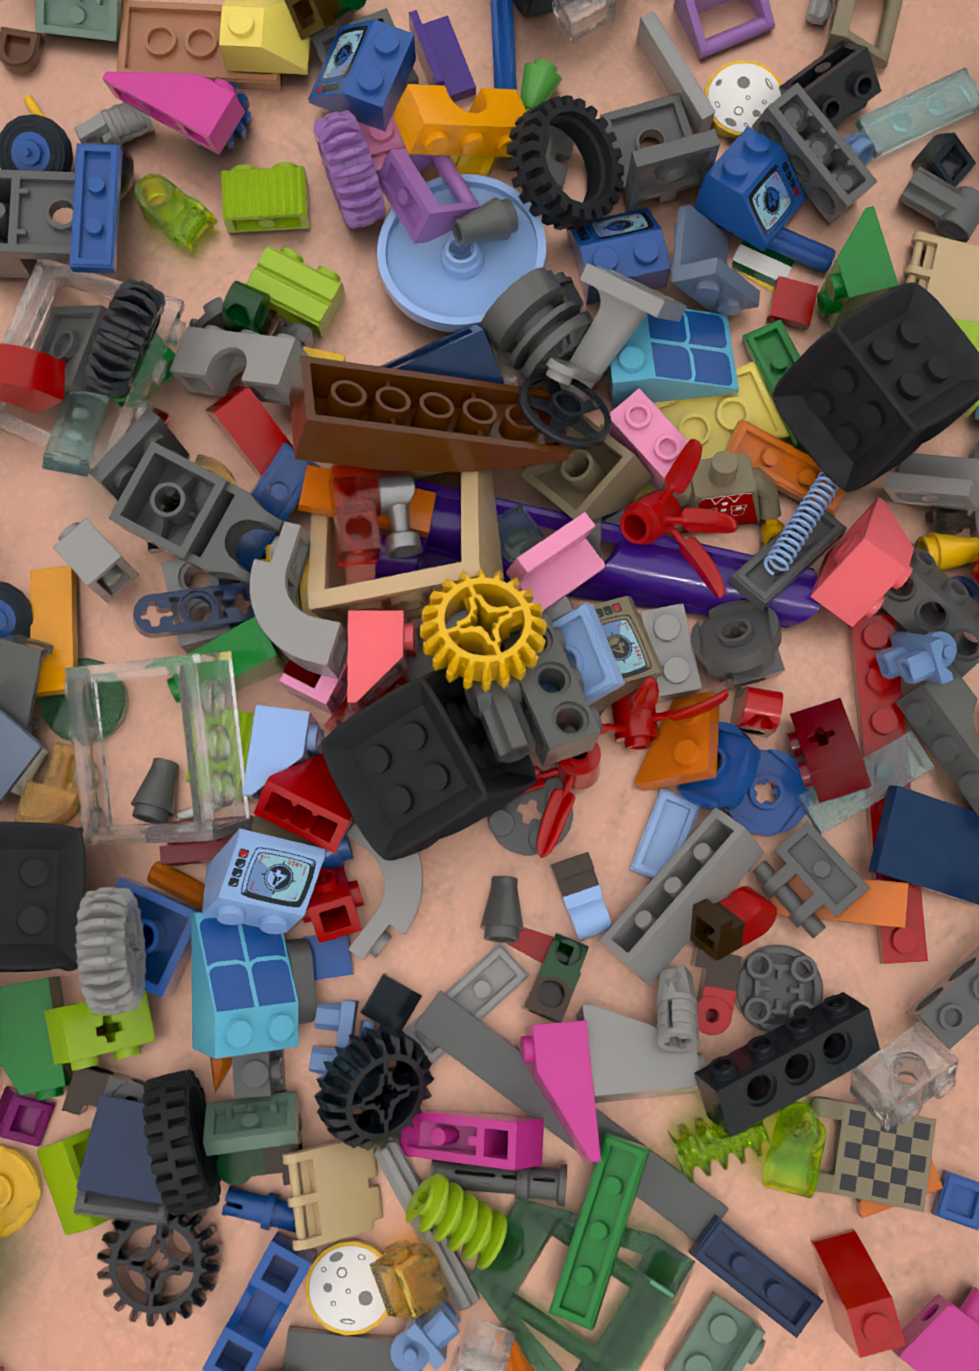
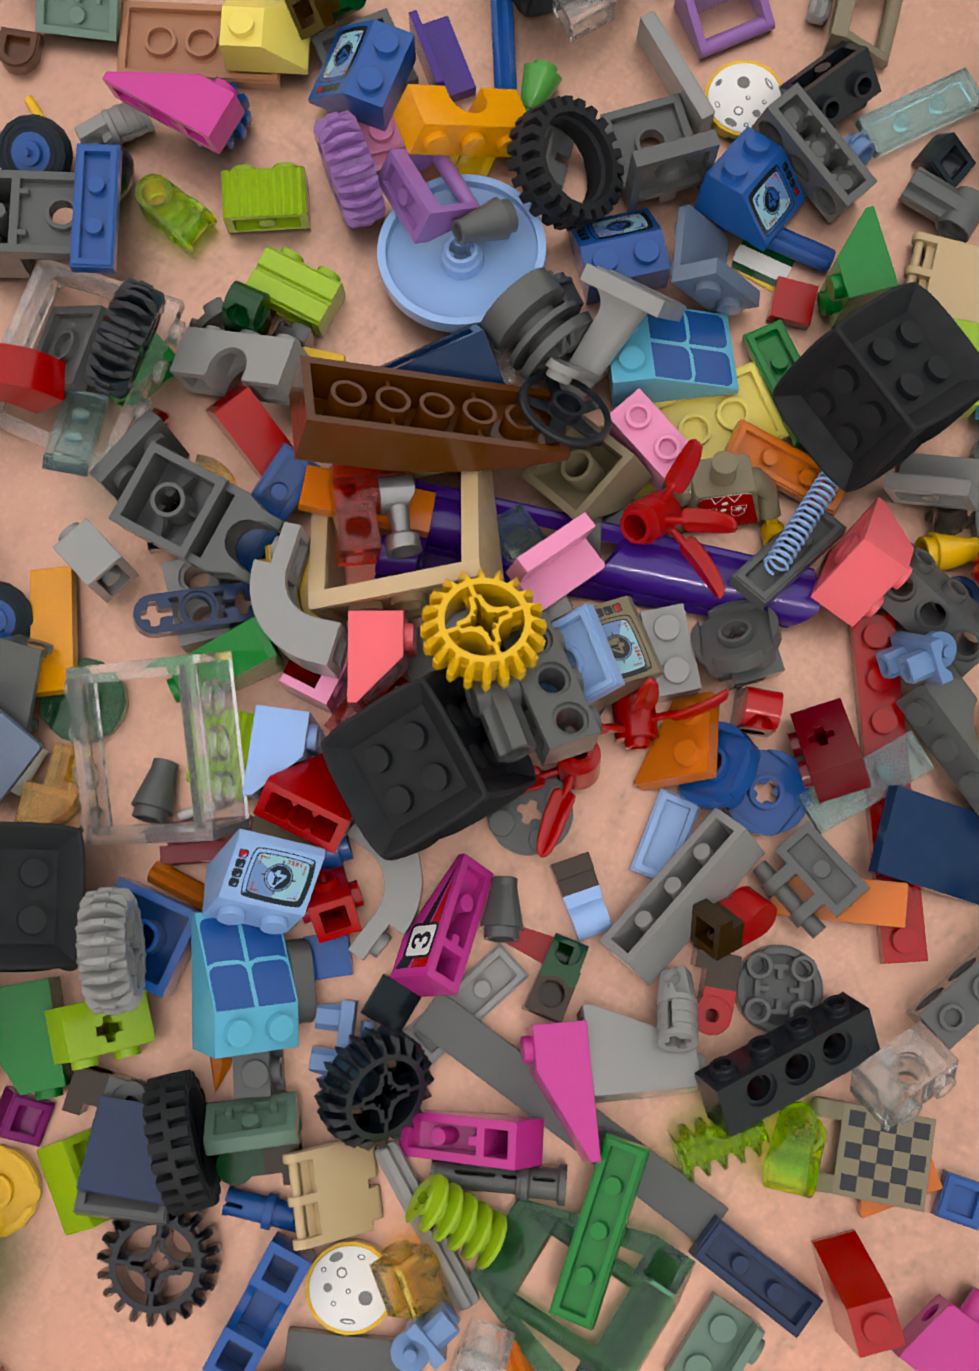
none -> dark pink slope [390,853,494,997]

